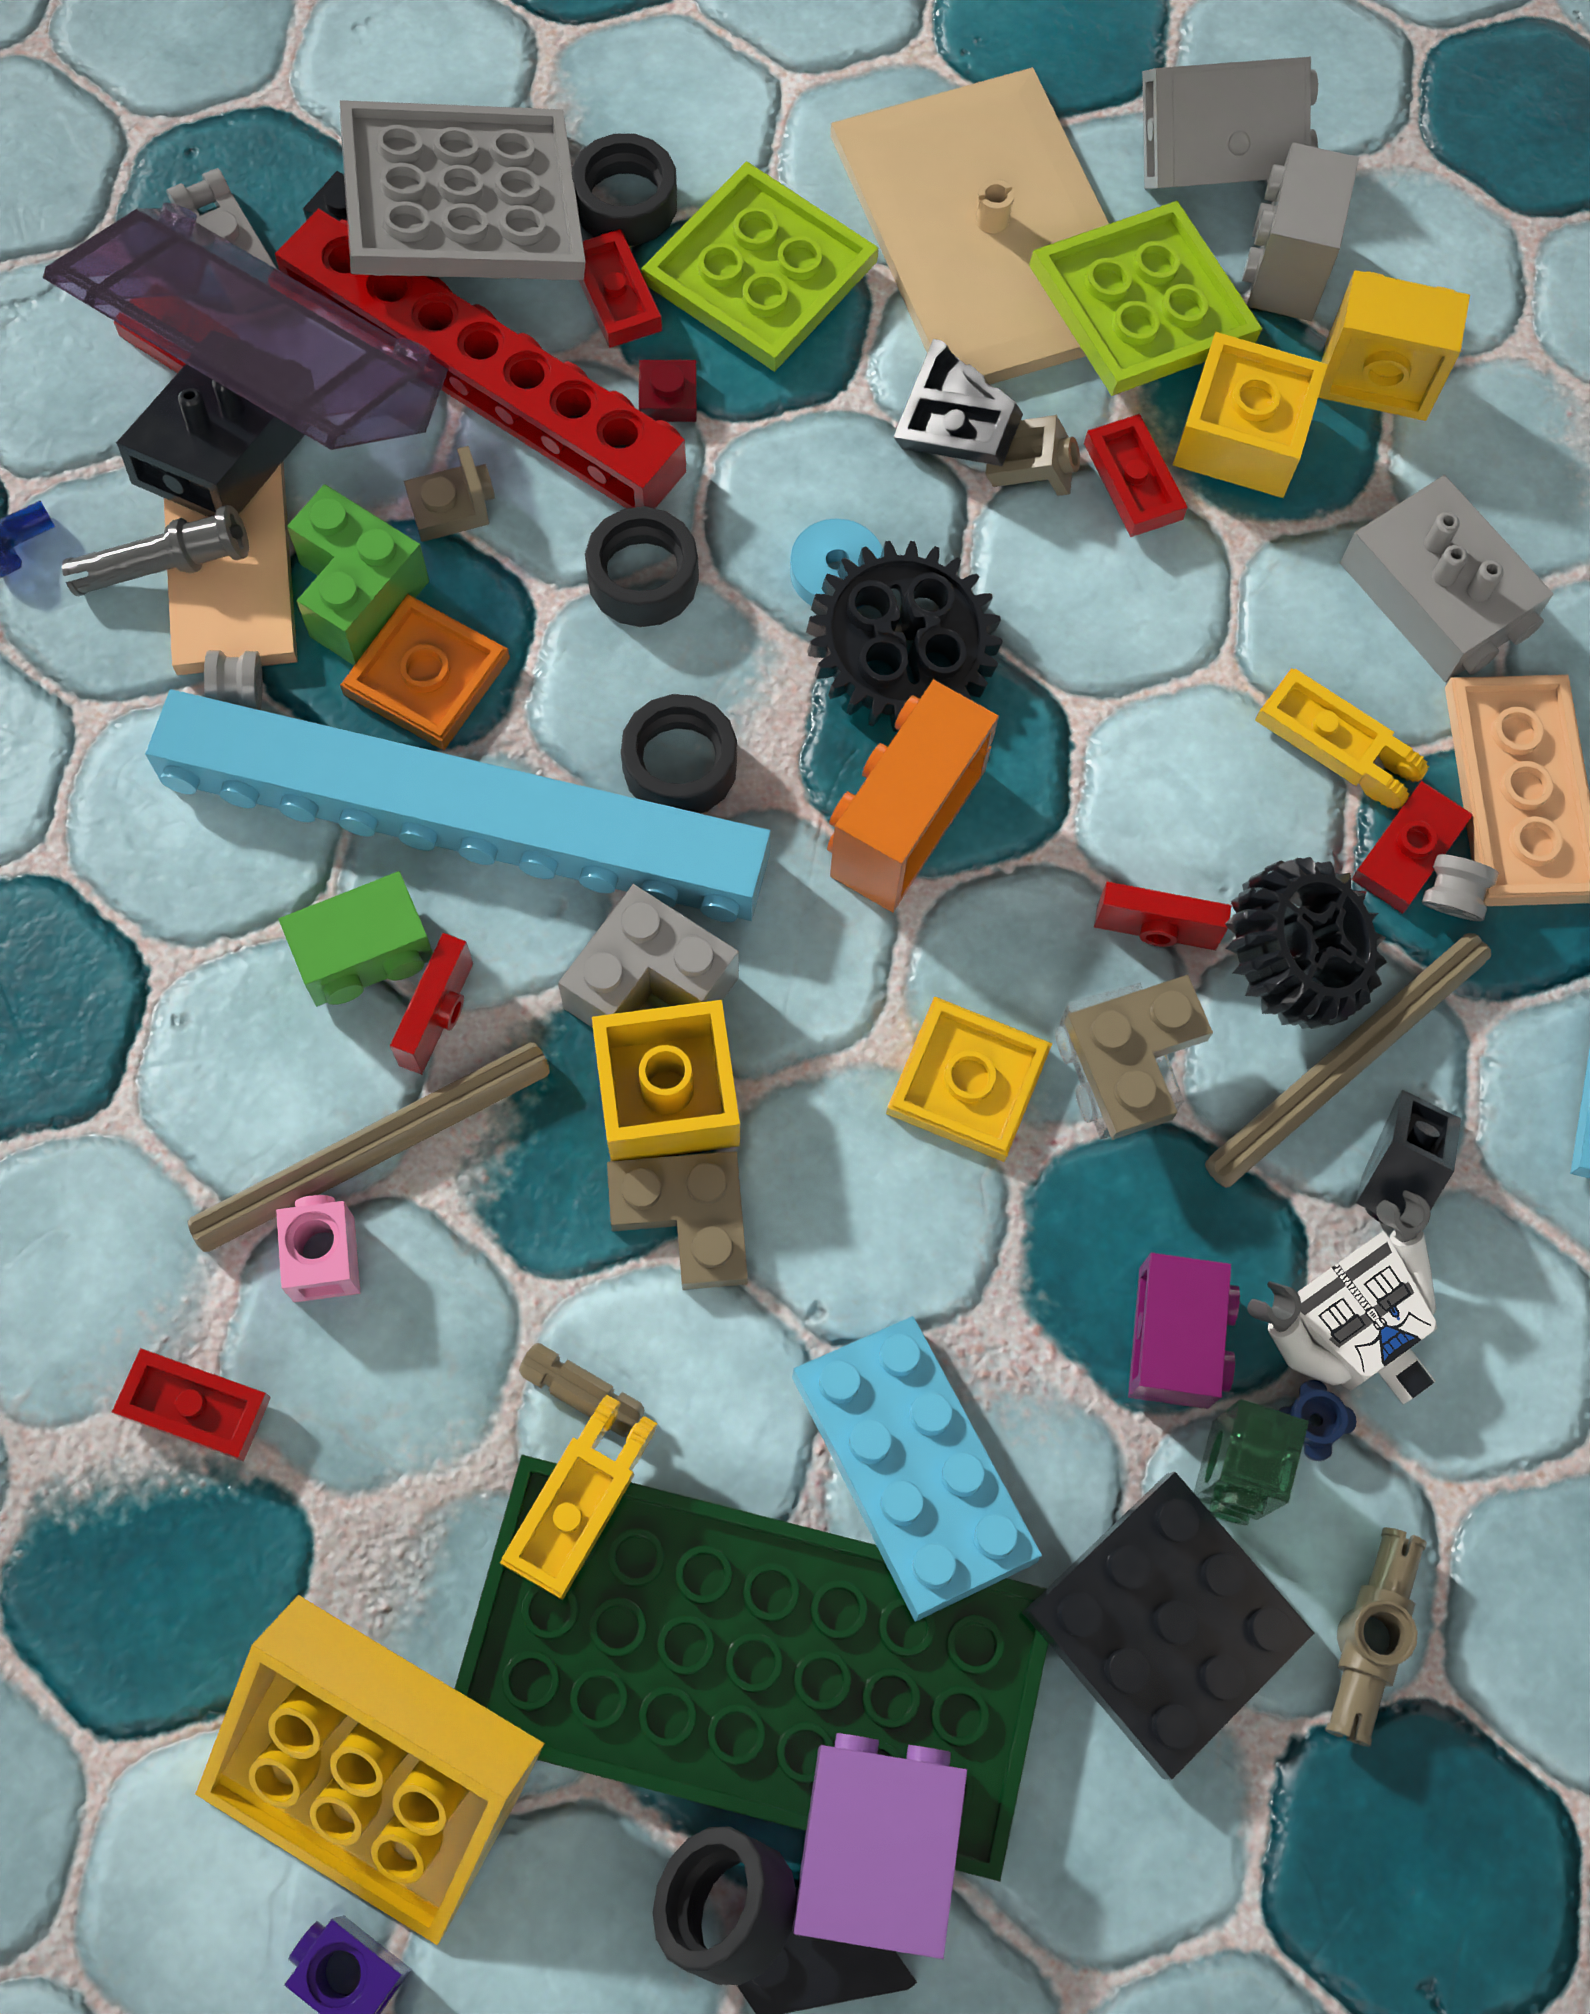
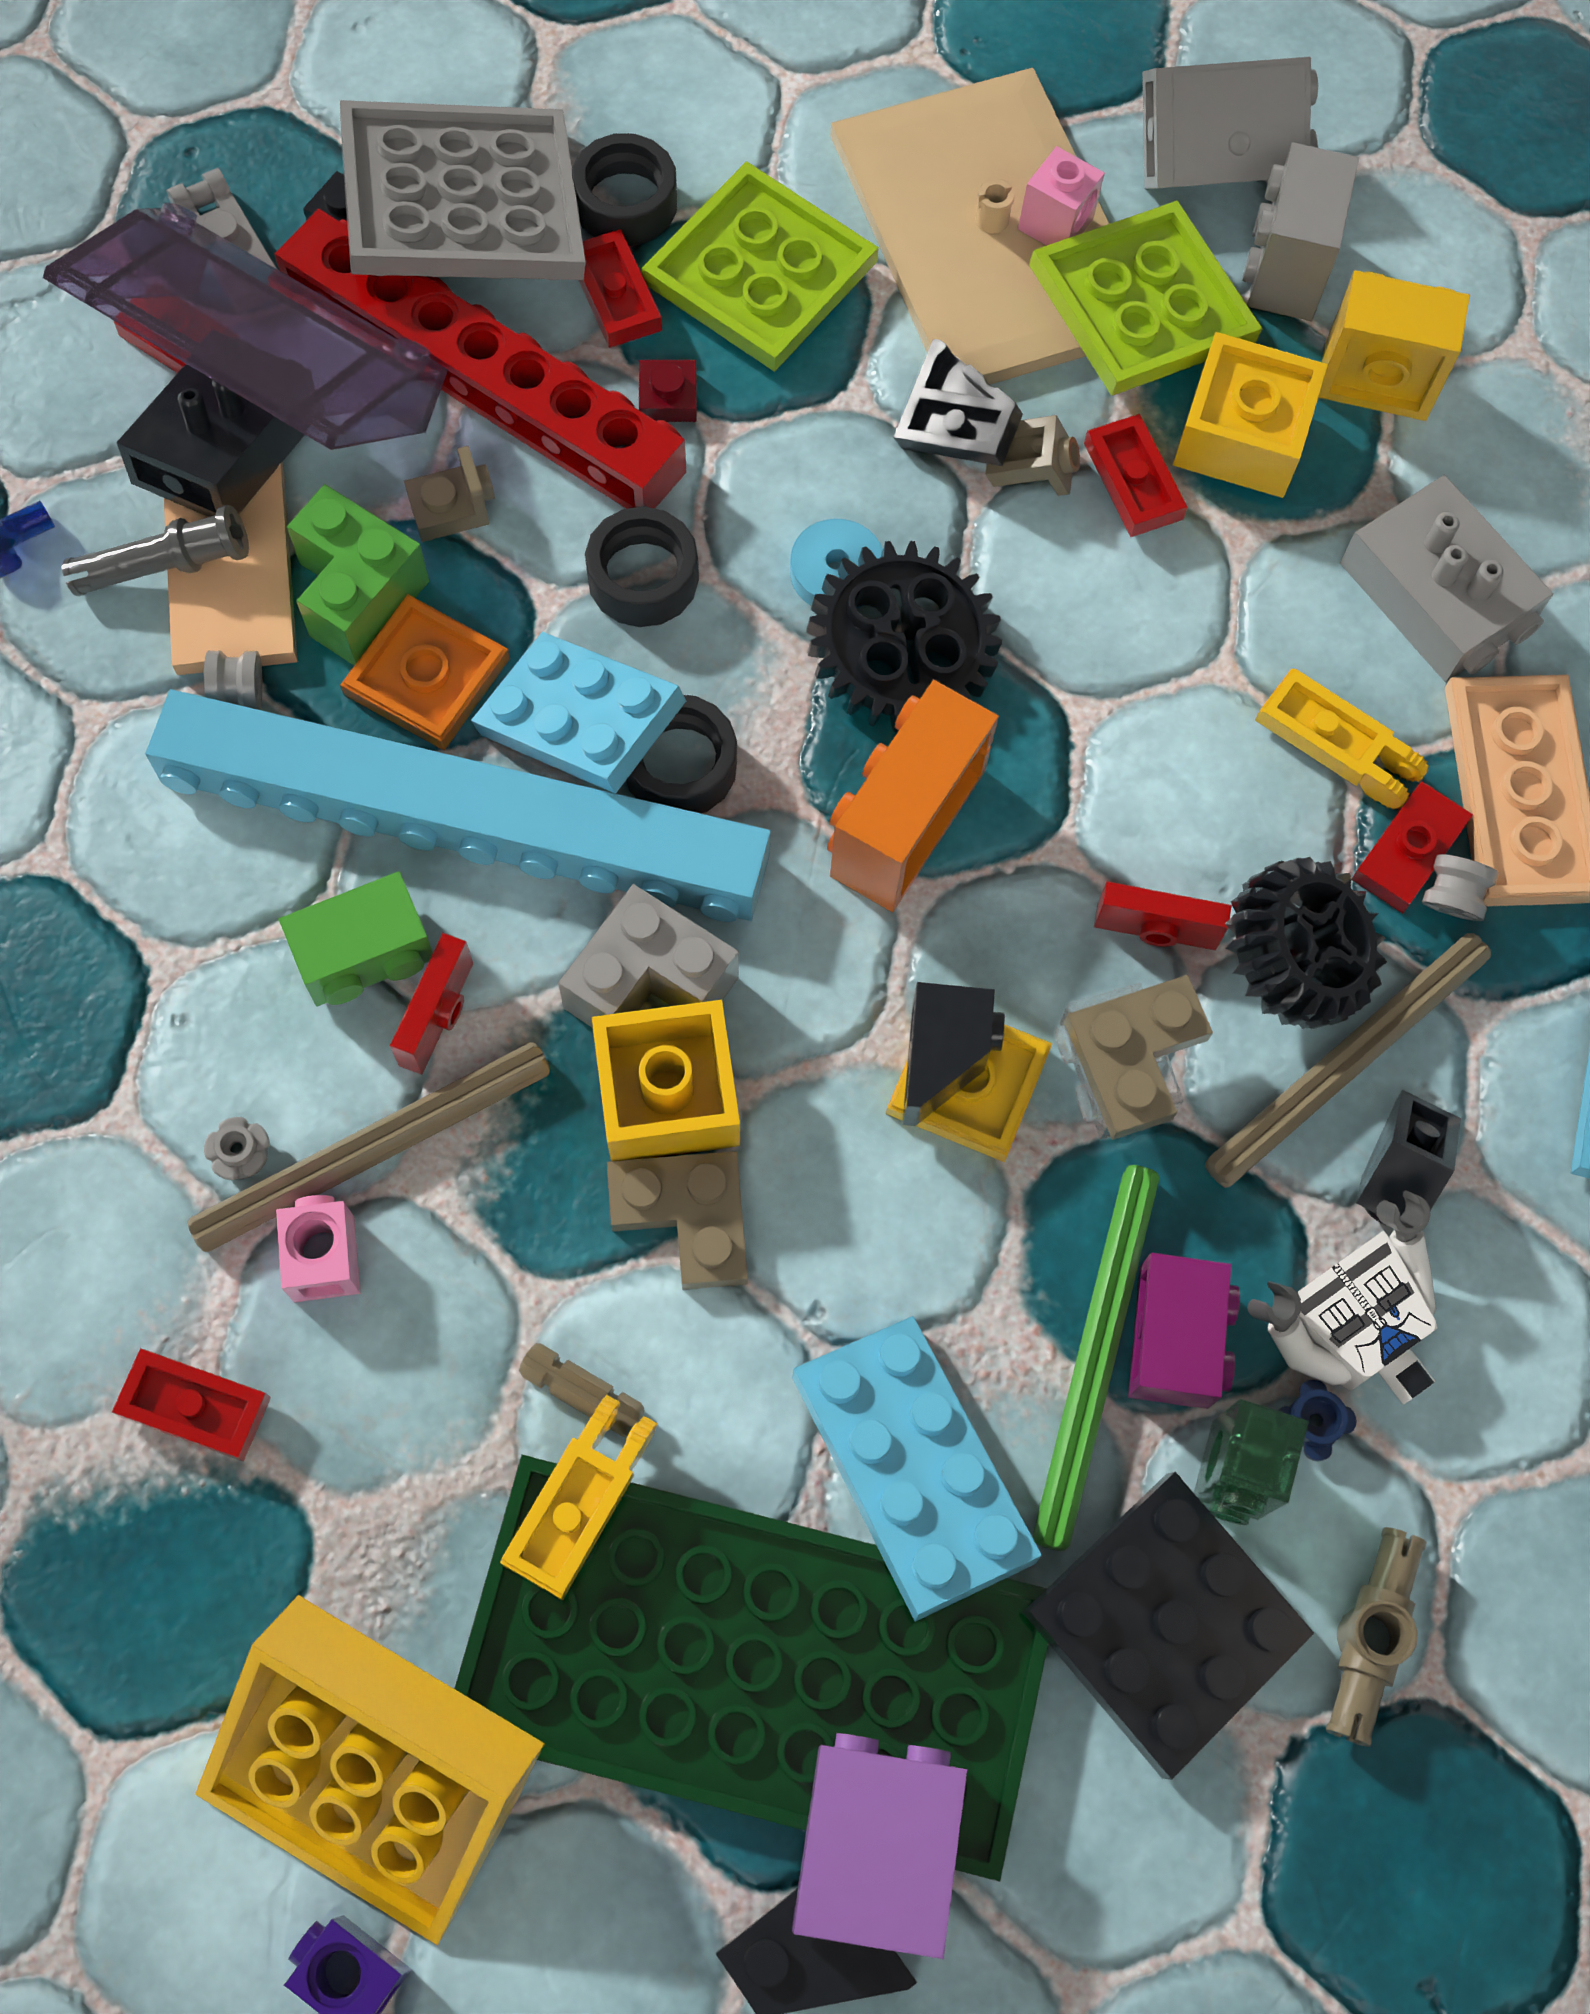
black tyre [652,1826,797,1985] -> none
none -> light grey plate [204,1117,270,1180]
none -> medium azure plate [471,632,686,794]
none -> black slope [902,982,1005,1126]
none -> bright pink brick [1018,146,1105,245]
none -> bright green axle [1032,1165,1160,1551]

